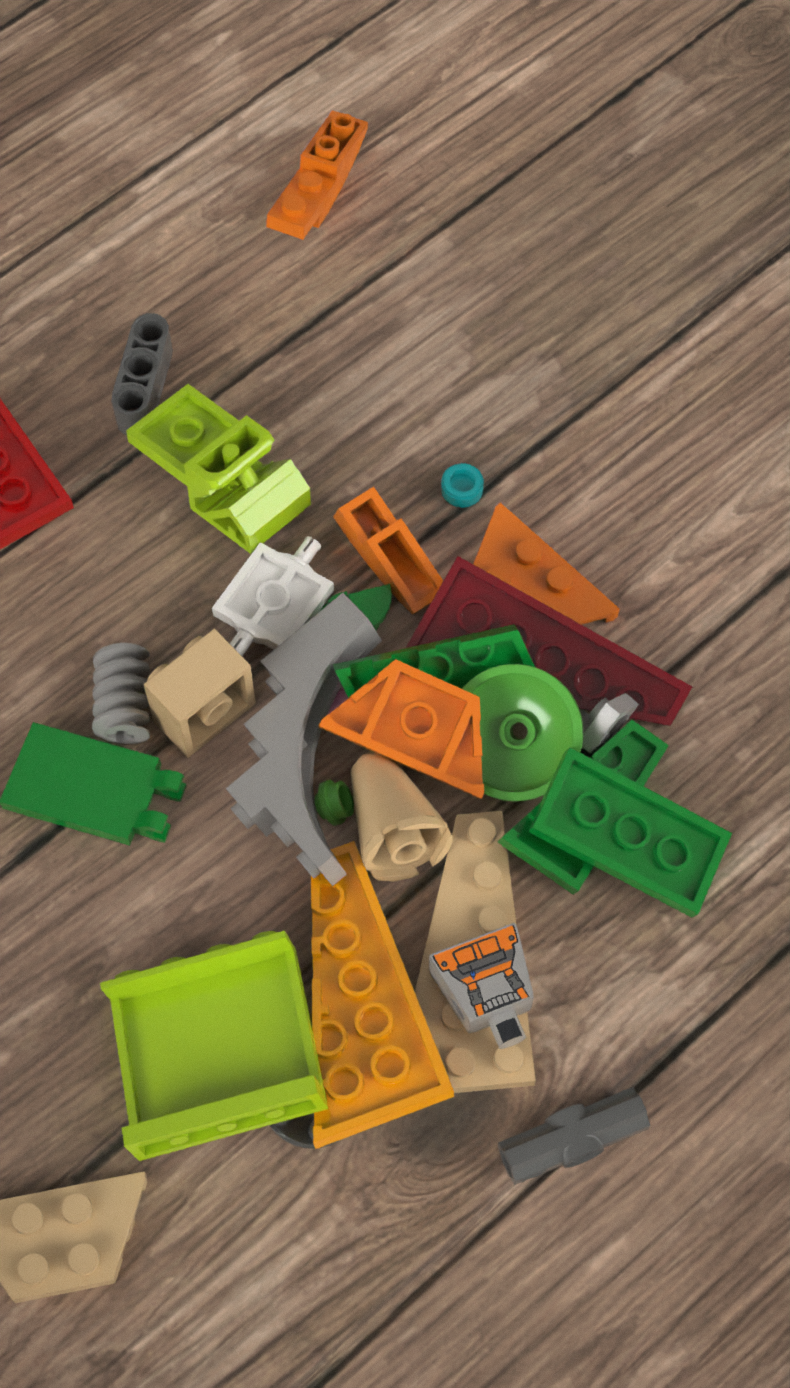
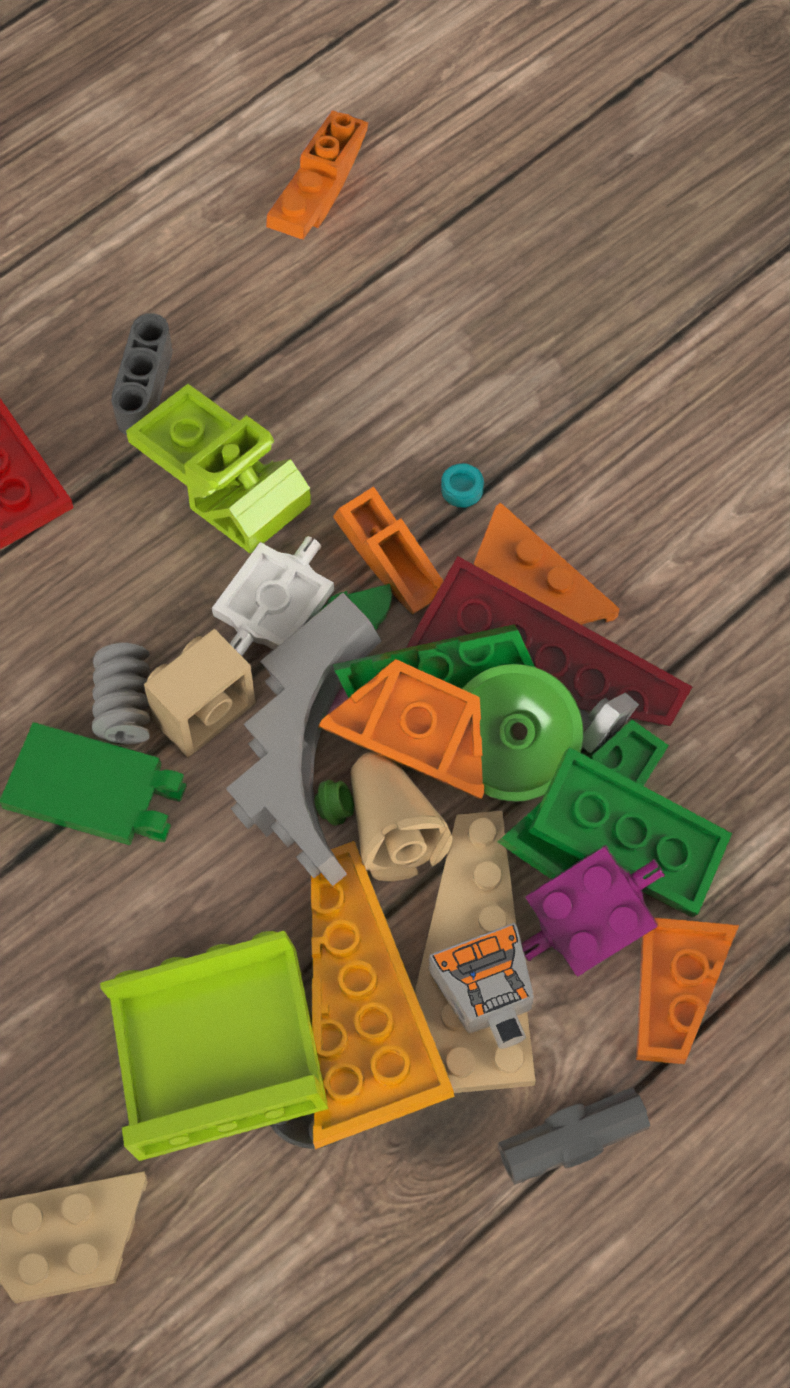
none -> magenta plate [521,844,665,977]
none -> orange wing [636,918,739,1064]

